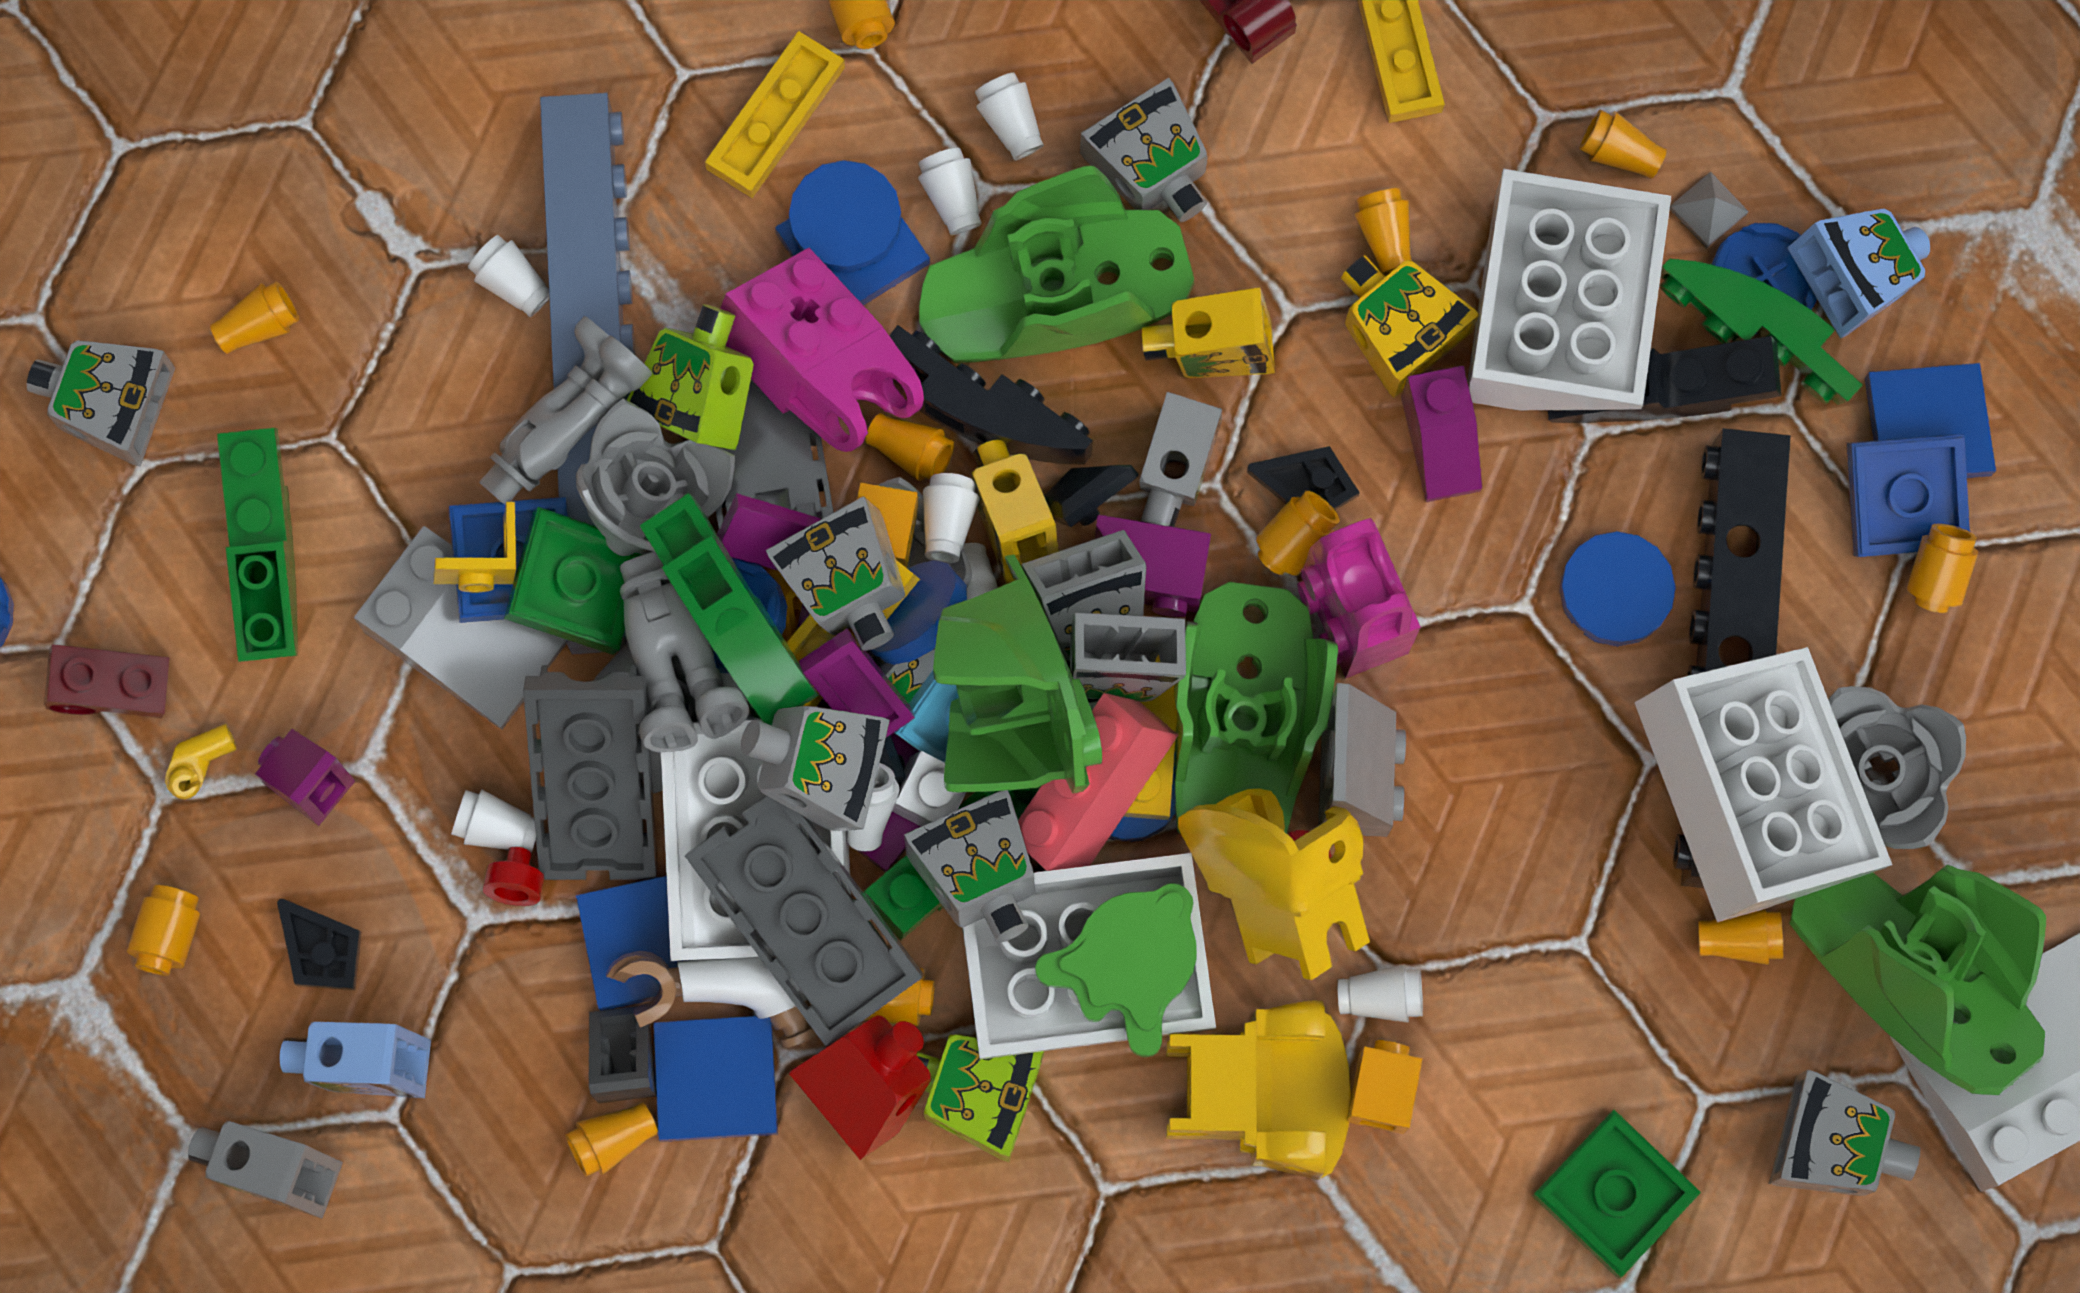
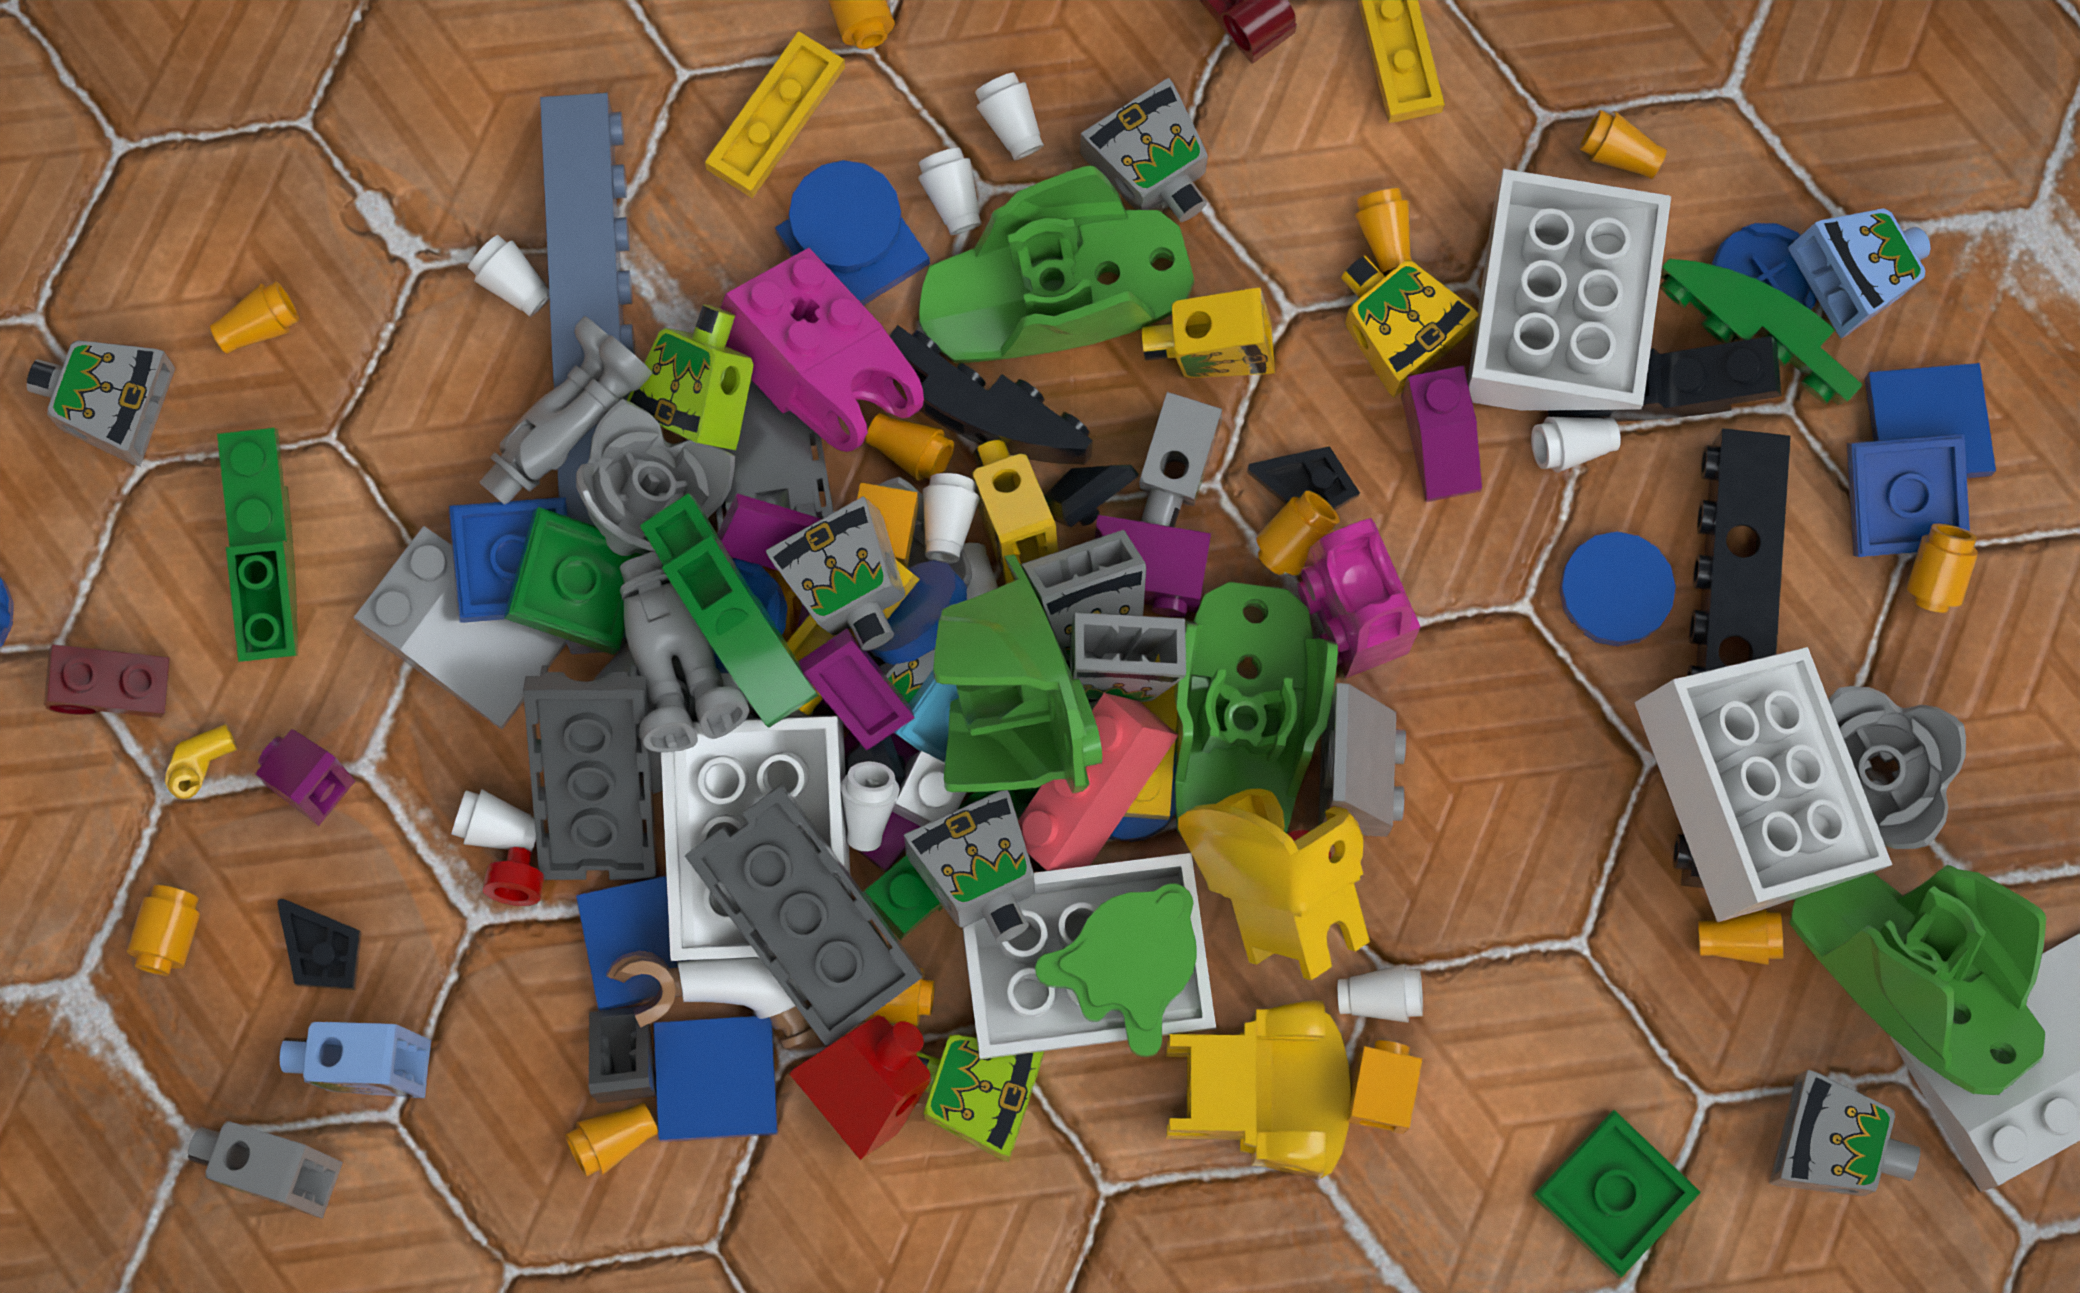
yellow bracket [433,502,516,593] -> none
light grey torso [741,706,890,831] -> none
light grey slope [1670,172,1749,249] -> none
none -> white cone [1531,417,1621,473]

